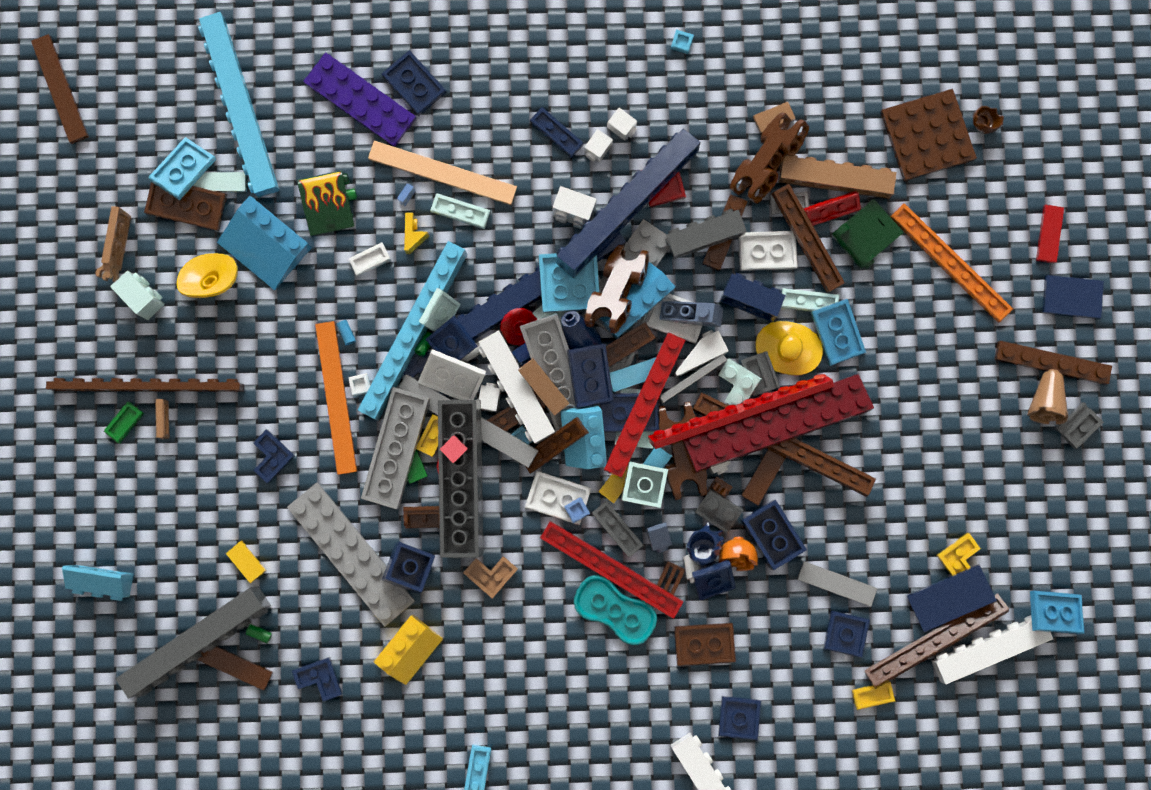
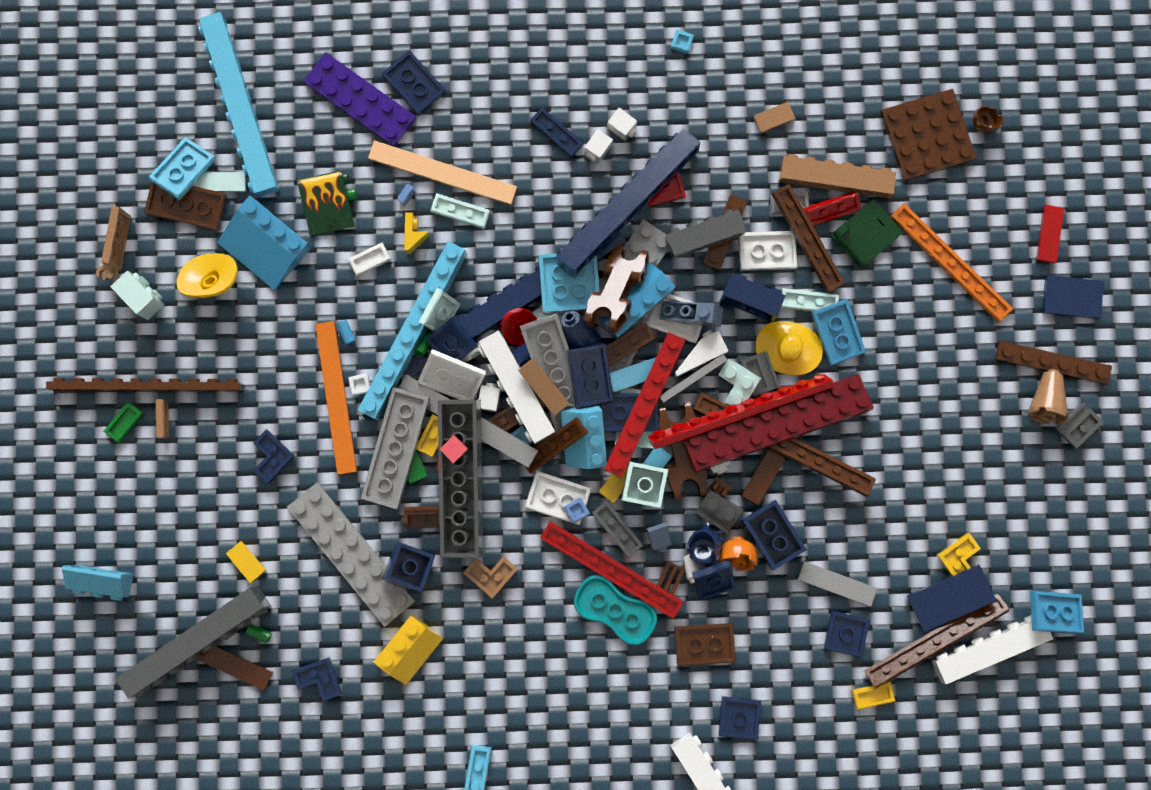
reddish brown tile [31,34,89,144] -> none
white brick [553,186,597,229] -> none
reddish brown piece [730,112,809,203] -> none

